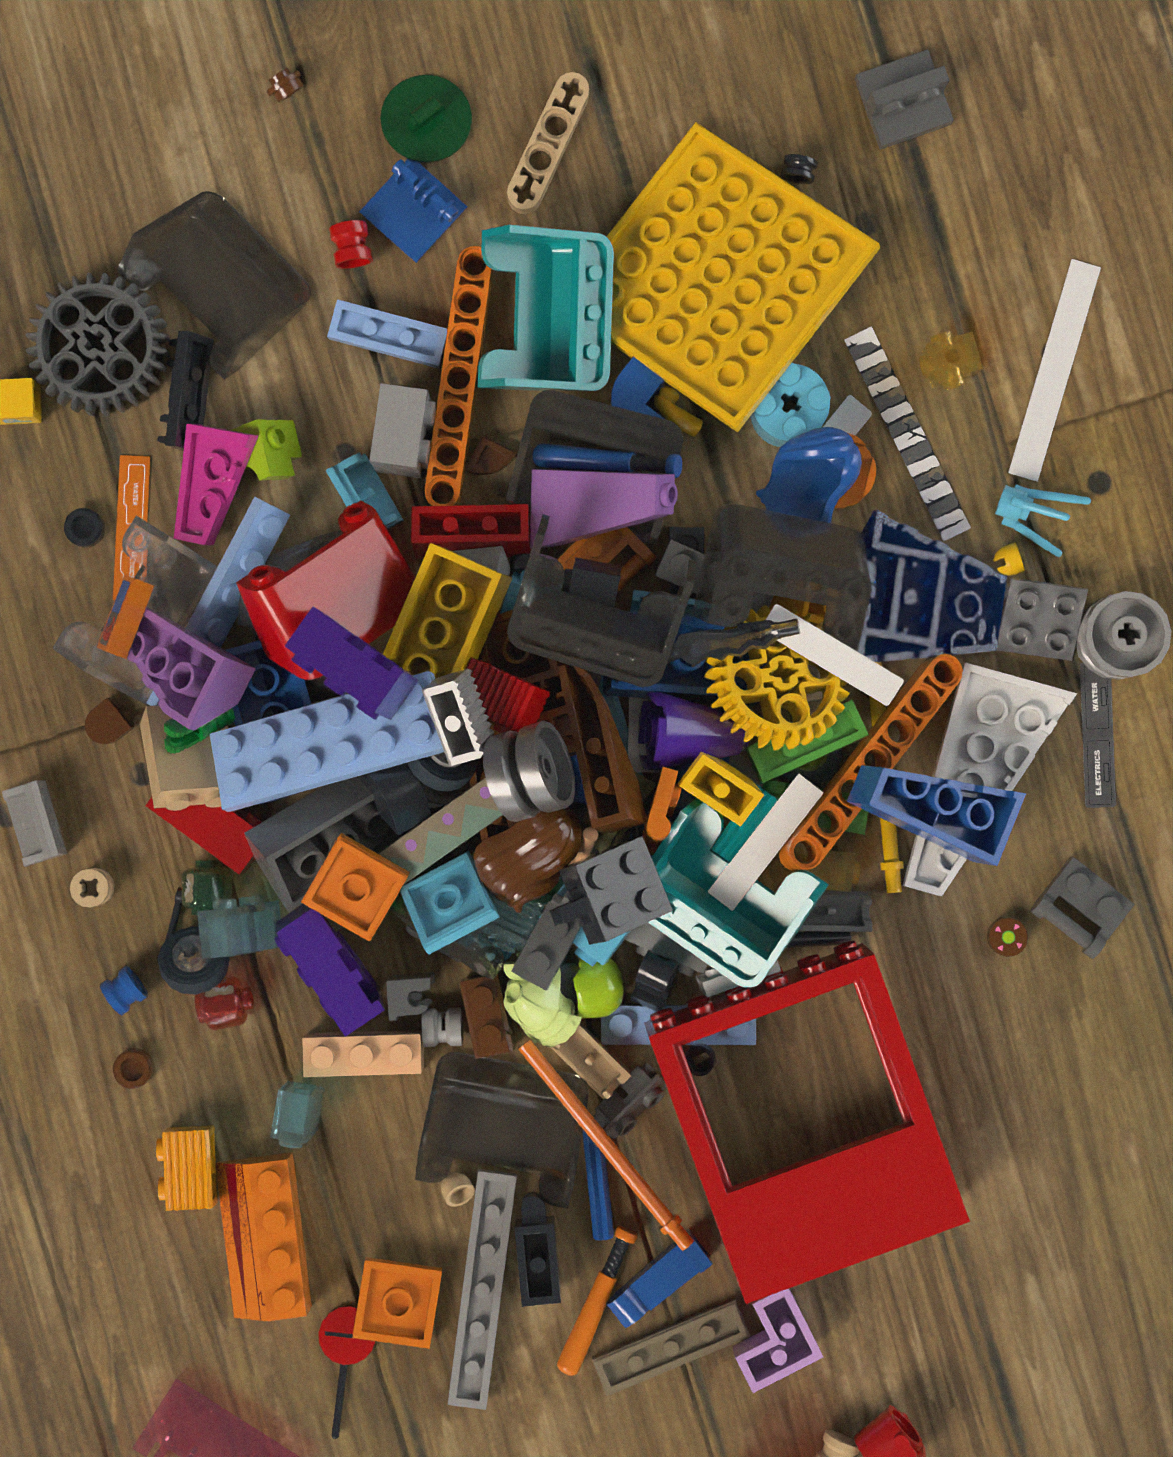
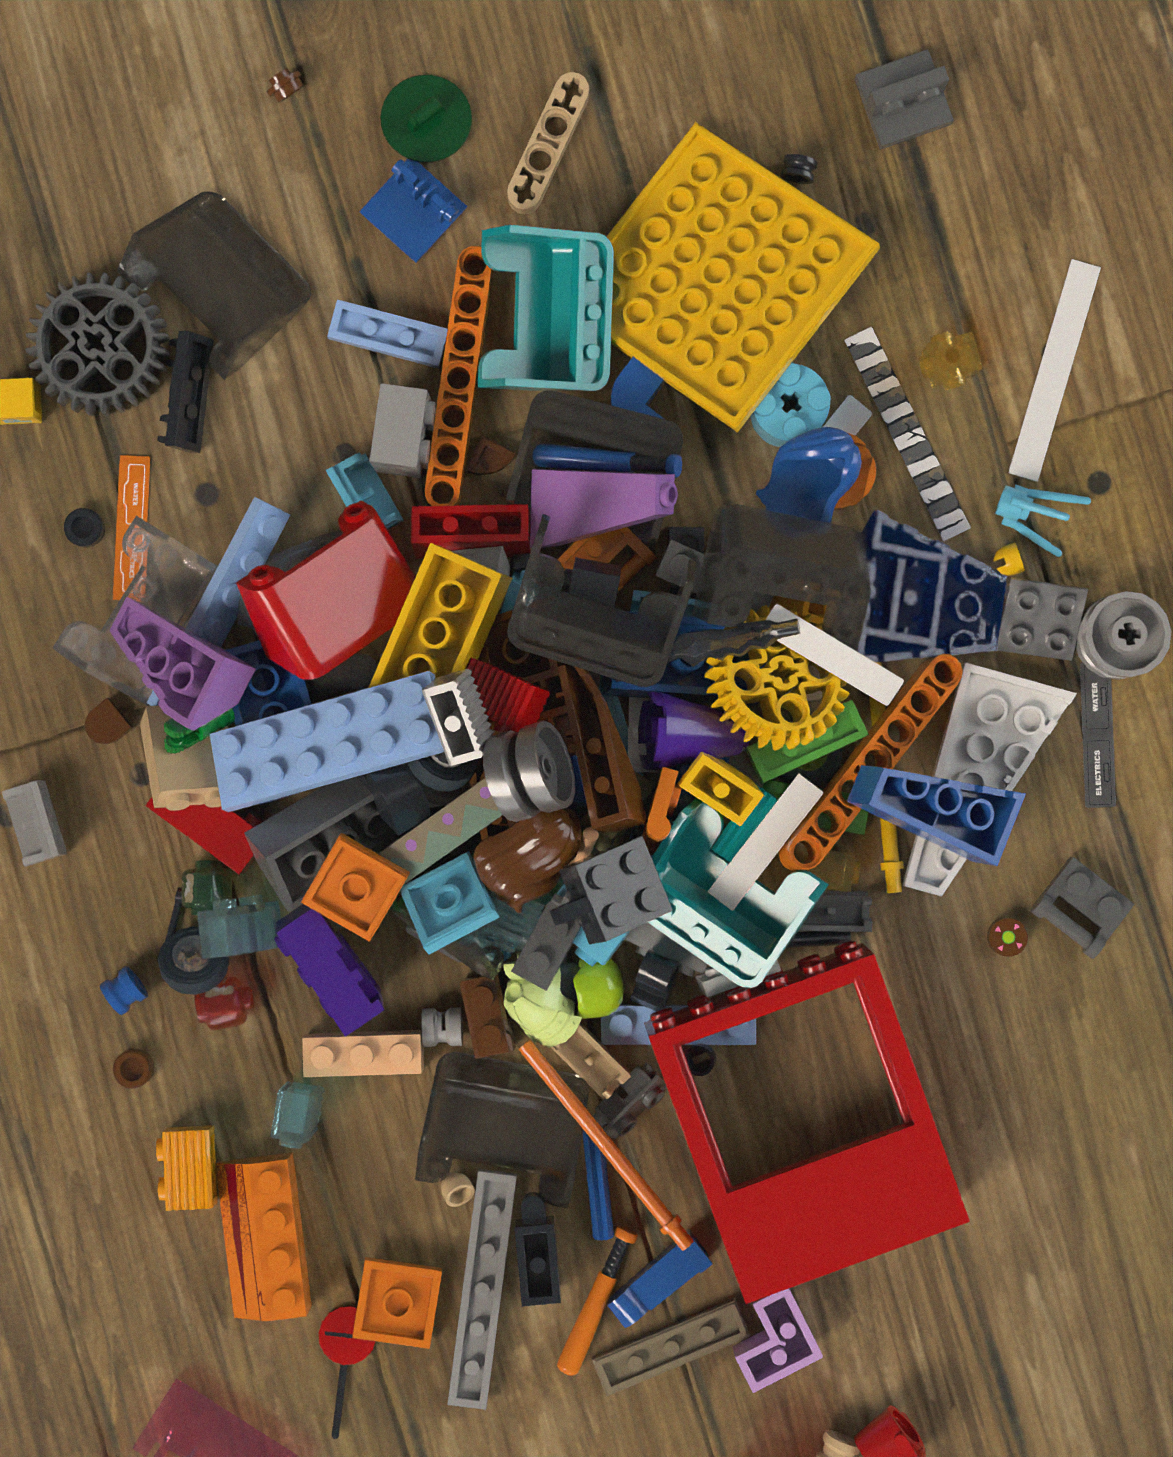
tan wheel [70,868,115,908] -> none
orange slope [97,575,154,659] -> none
dark pink wing [174,424,259,545] -> none
lime brick [231,419,302,480] -> none
dark purple wedge [285,606,419,720] -> none
red wheel [329,220,373,269] -> none
dark grey hinge [386,972,435,1021] -> none
yellow arm [654,386,703,437] -> none

